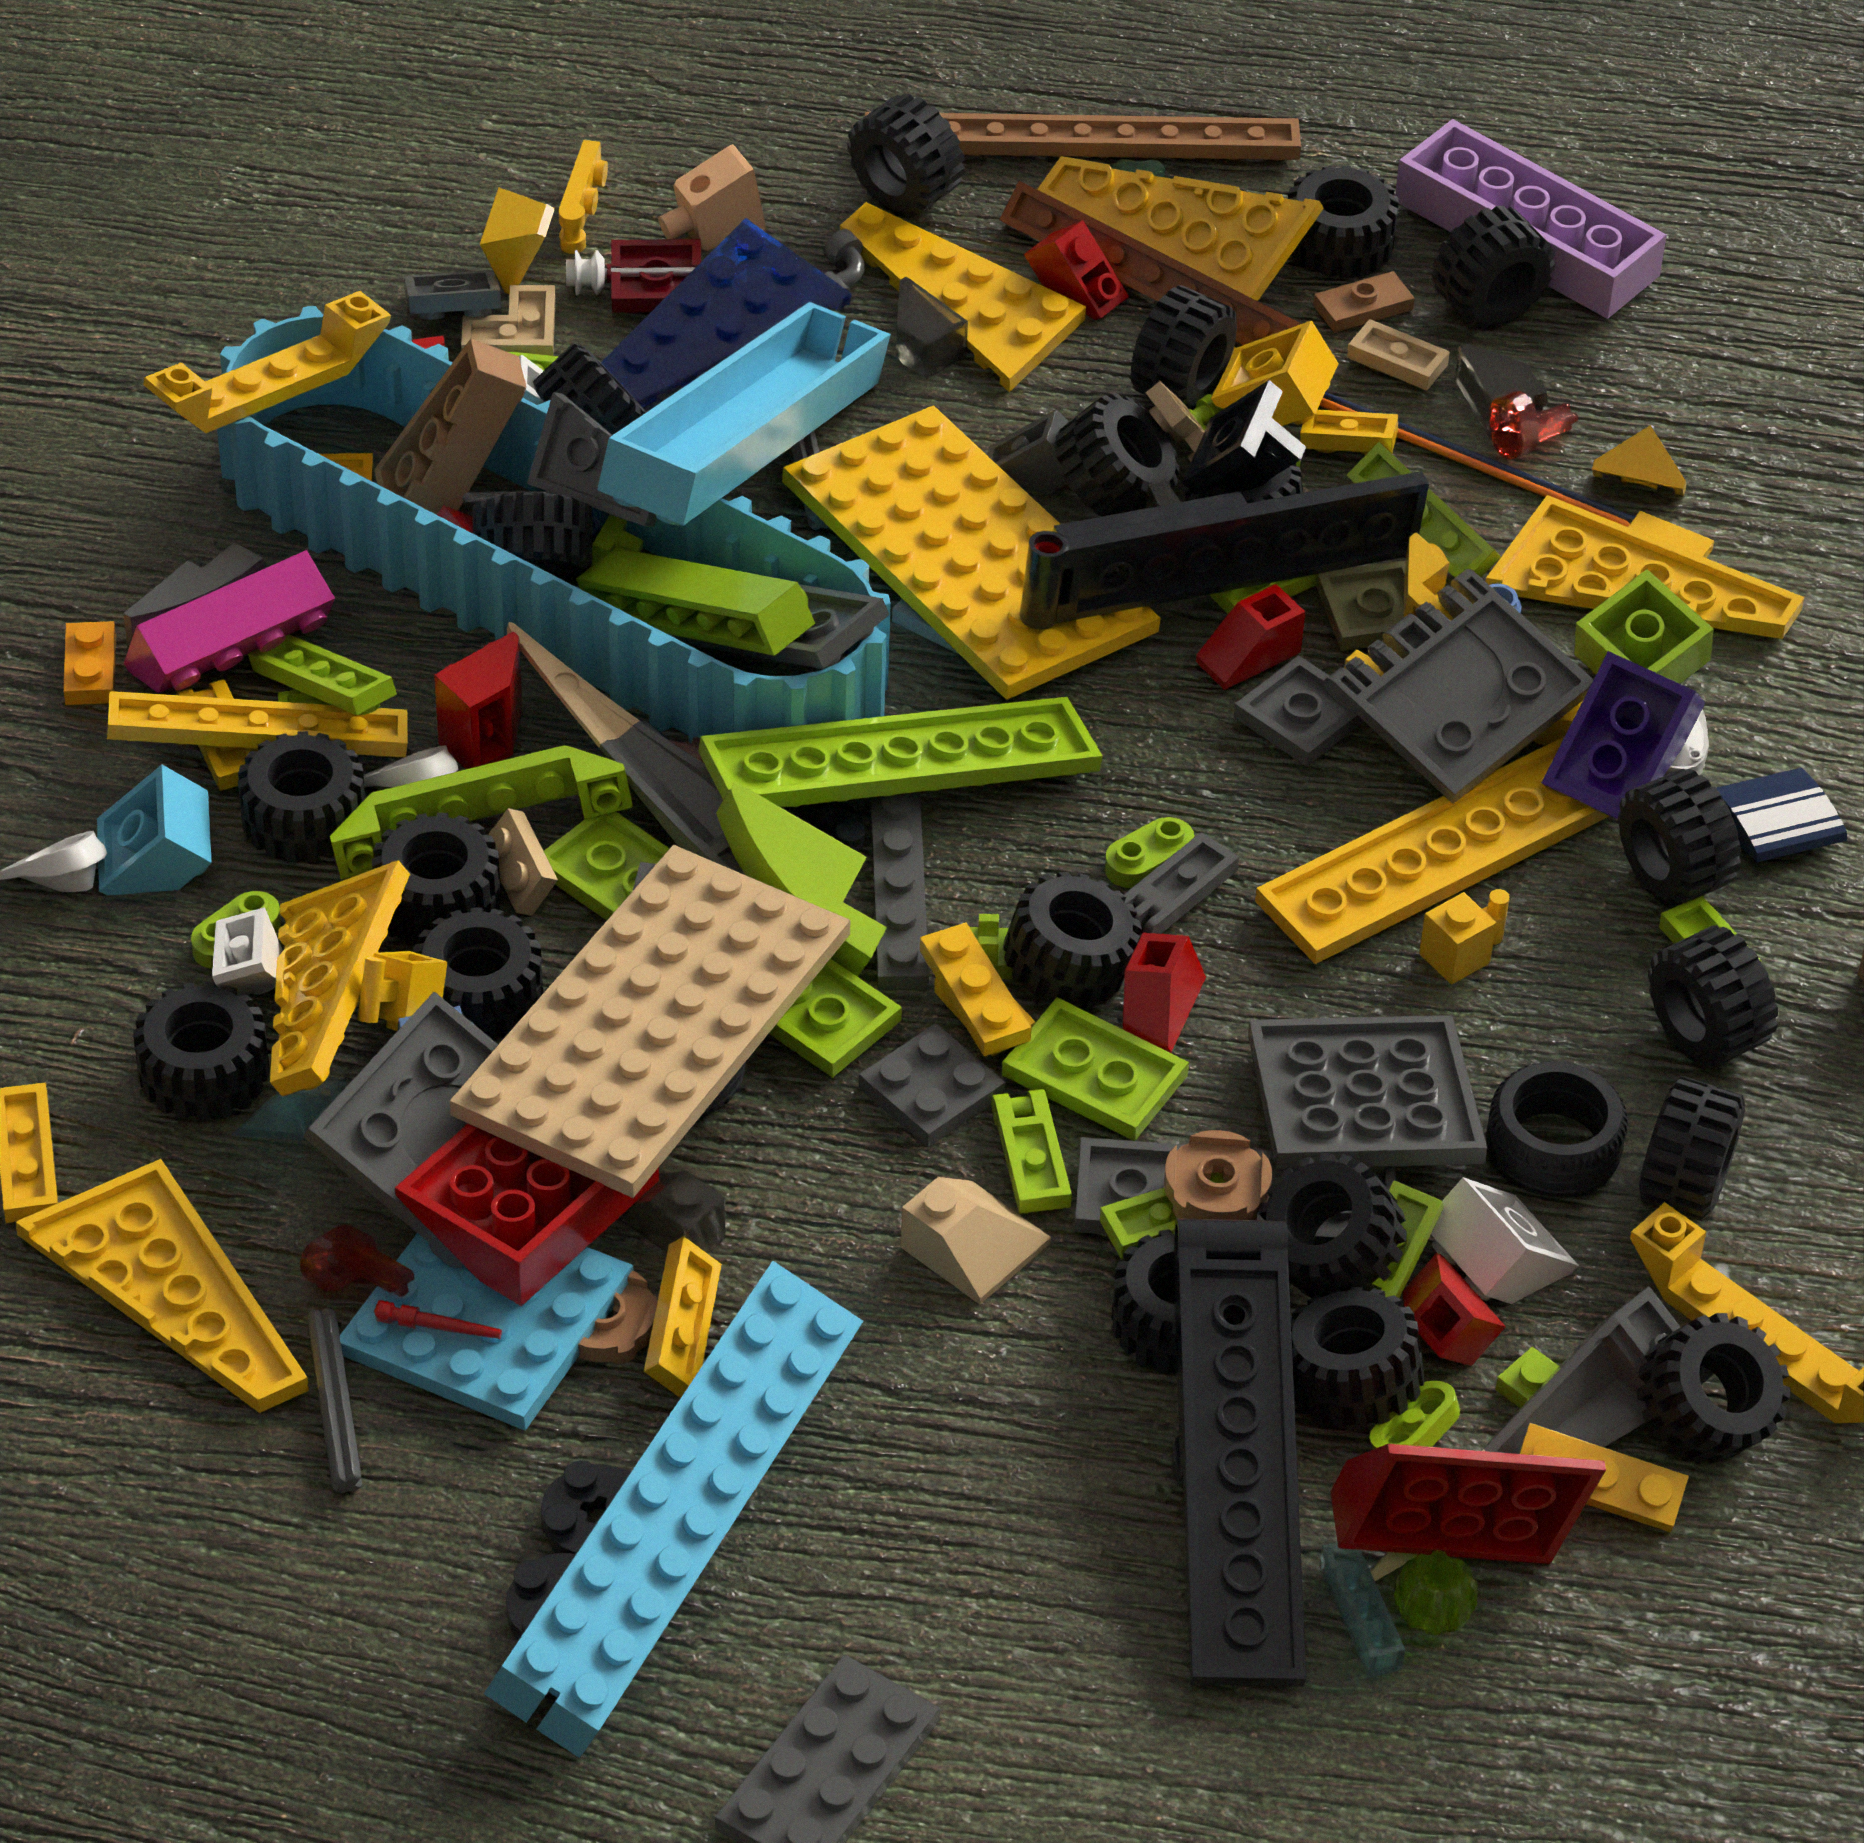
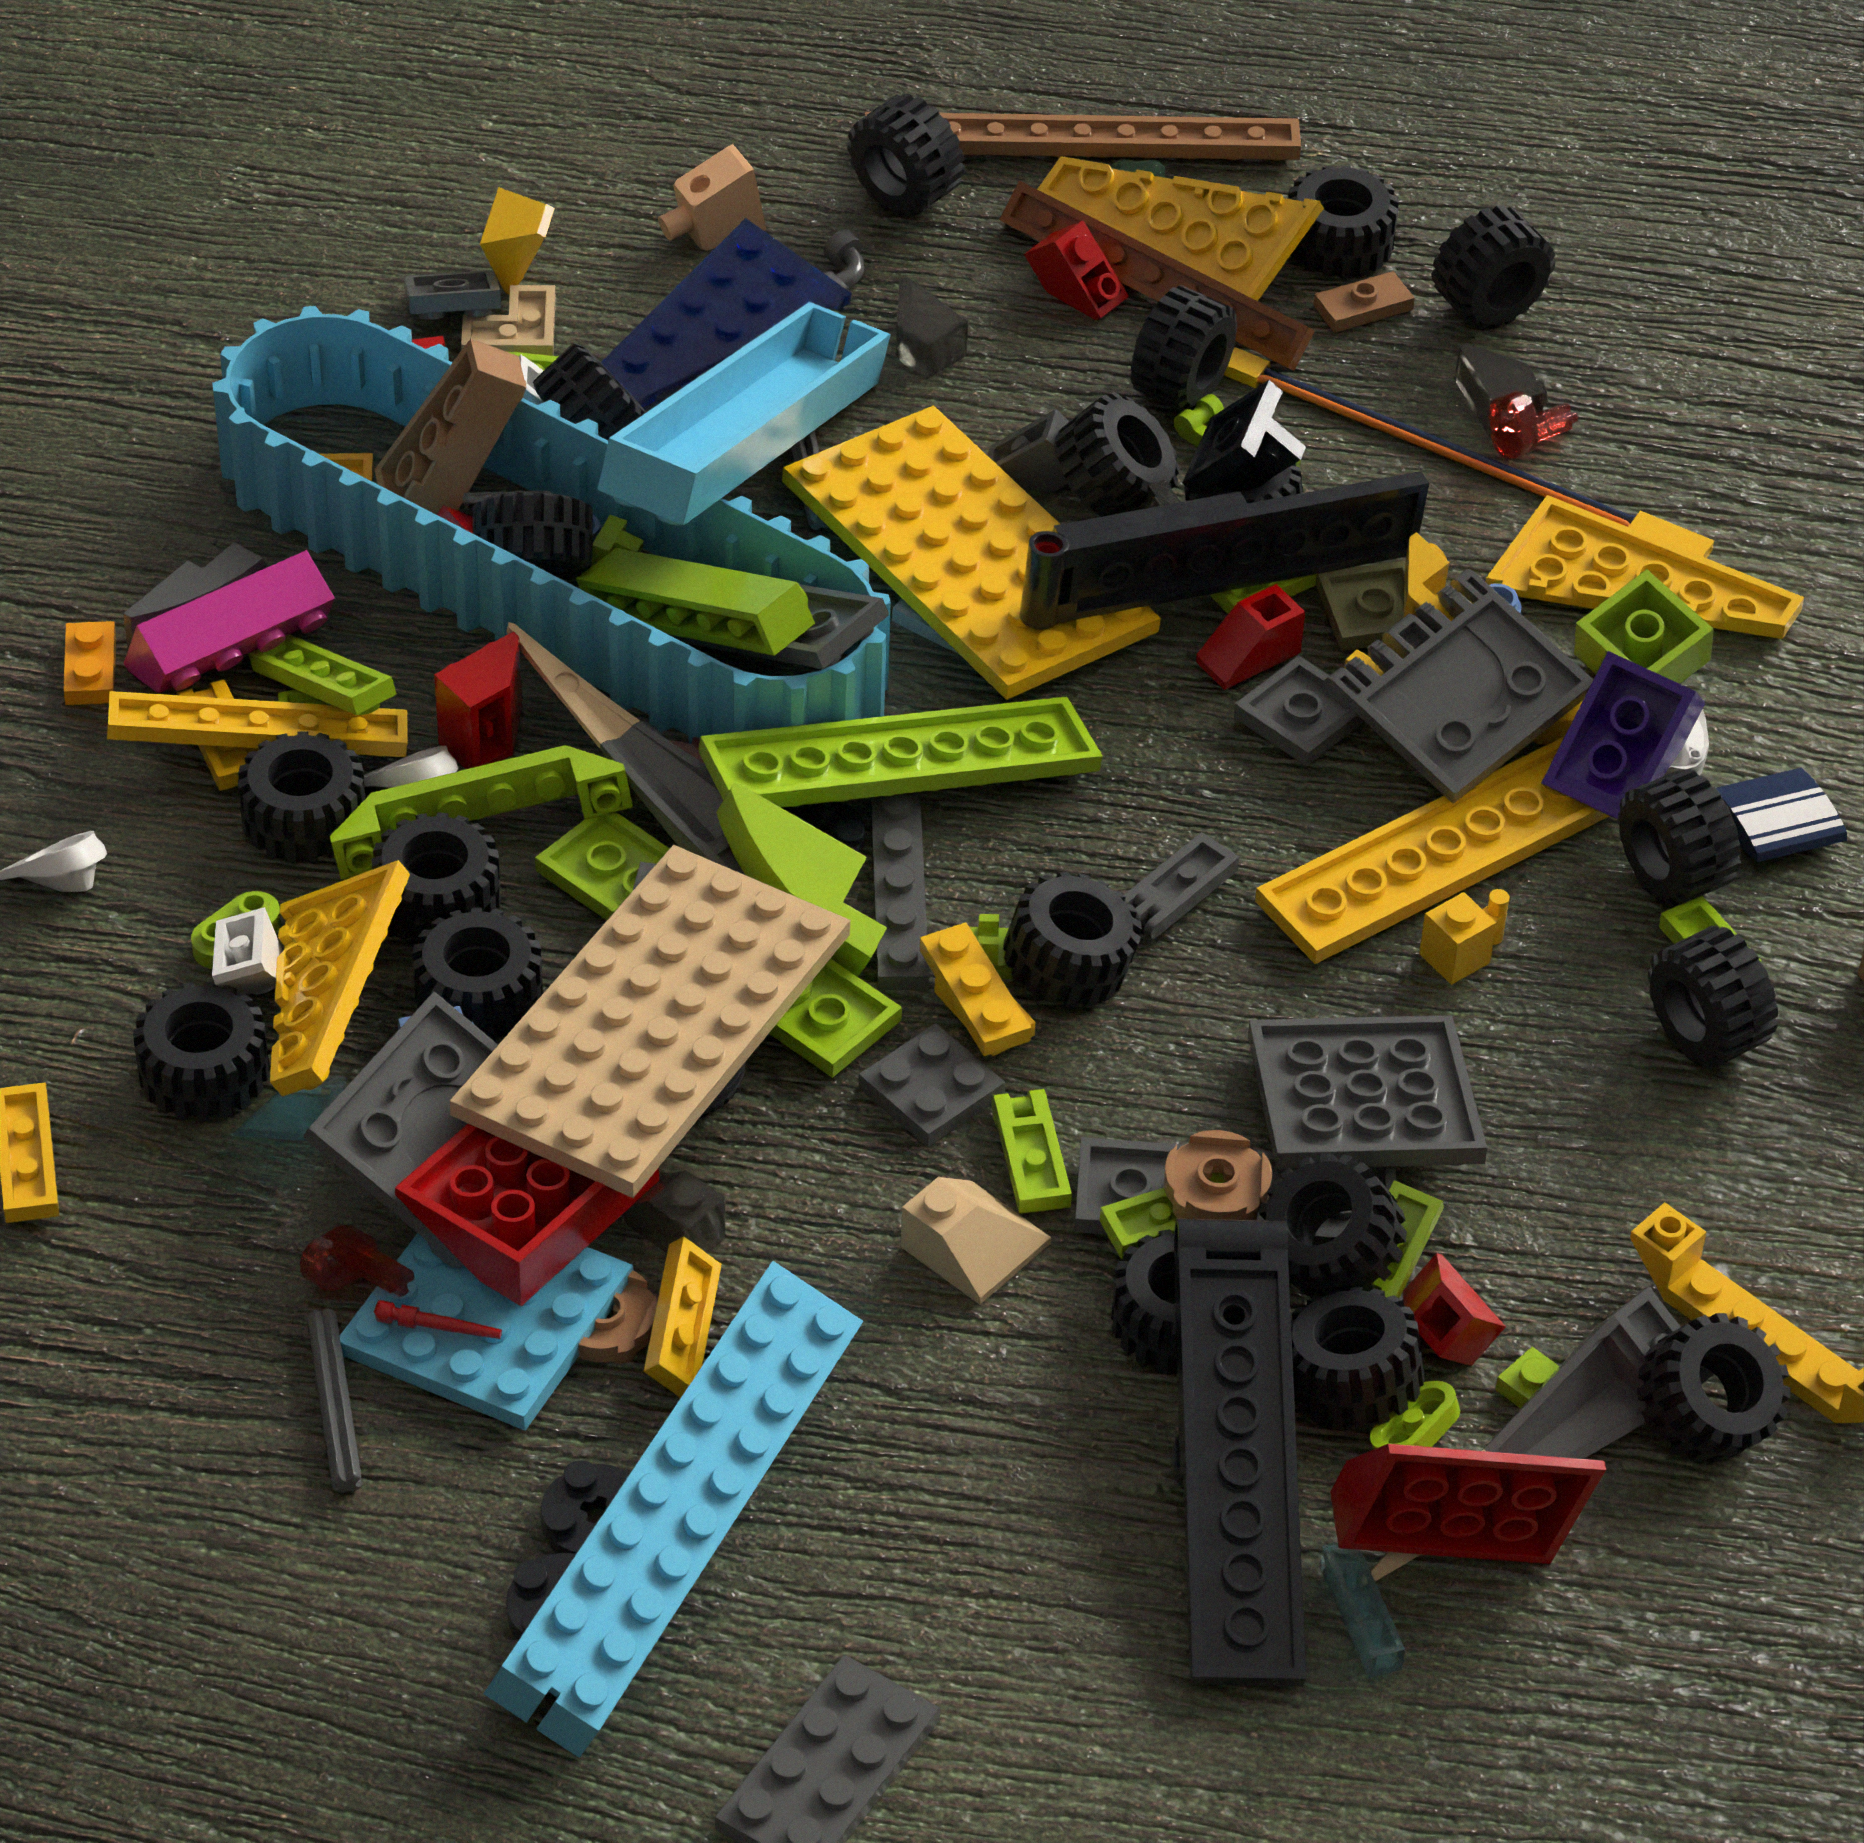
yellow wing [15,1159,309,1413] -> none
medium azure slope [97,765,212,896] -> none
yellow slope [143,291,391,433] -> none
yellow brick [357,951,447,1031] -> none
tan plate [488,808,558,916] -> none
dark grey wing [527,392,657,527] -> none
yellow plate [559,140,608,254] -> none
dark red plate [566,239,747,313] -> none
yellow wing [840,202,1086,392] -> none
lime plate [1002,997,1189,1141] -> none
lime plate [1105,817,1194,888] -> none
red slope [1123,933,1206,1053] -> none
tan plate [1146,381,1205,462] -> none
yellow slope [1211,320,1339,426] -> none
yellow plate [1300,410,1398,455] -> none
lime plate [1346,442,1501,578] -> none
tan plate [1347,319,1450,390] -> none
clear neon green piece [1394,1550,1478,1636] -> none
lavender brick [1395,119,1667,319] -> none
white slope [1431,1177,1579,1304] -> none
black tyre [1486,1061,1628,1198] -> none
yellow plate [1519,1423,1689,1532] -> none
yellow slope [1592,425,1686,496] -> none
black tyre [1639,1076,1745,1221] -> none

